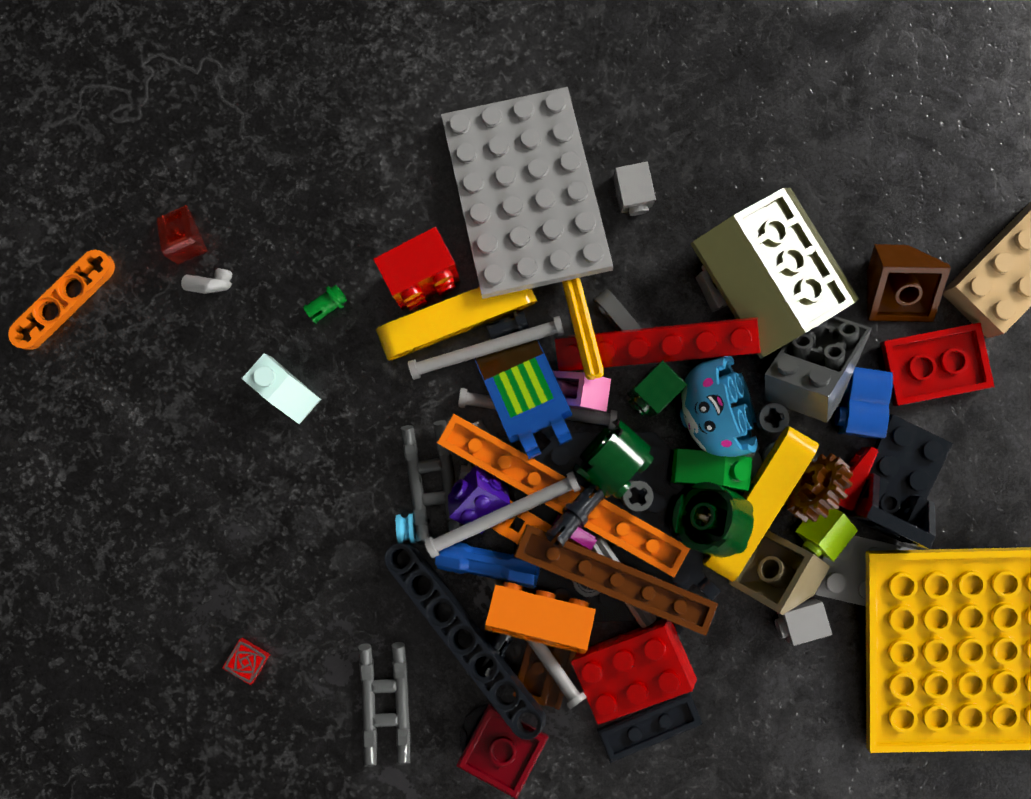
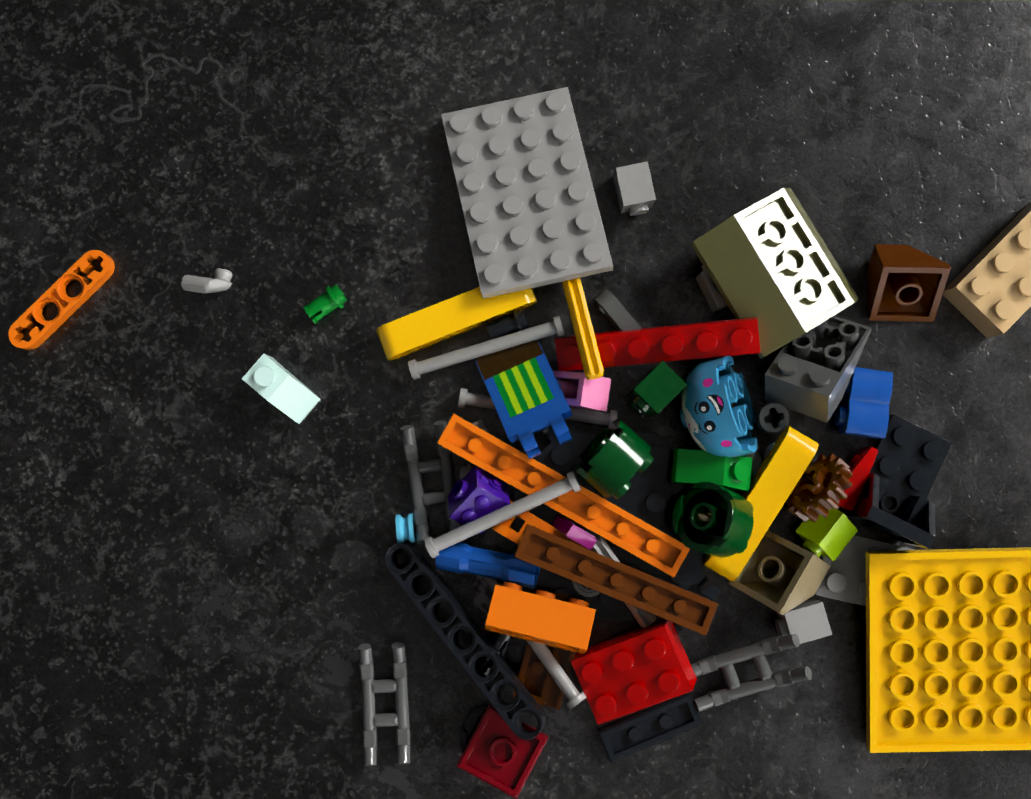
clear red slope [157,205,208,264] -> none
tile [223,637,271,685] -> none
red brick [373,226,460,312] -> none
black pin [545,483,605,548] -> none
dark grey bush [620,481,654,511] -> none
red plate [880,322,995,406] -> none
none -> dark grey piece [691,634,812,712]

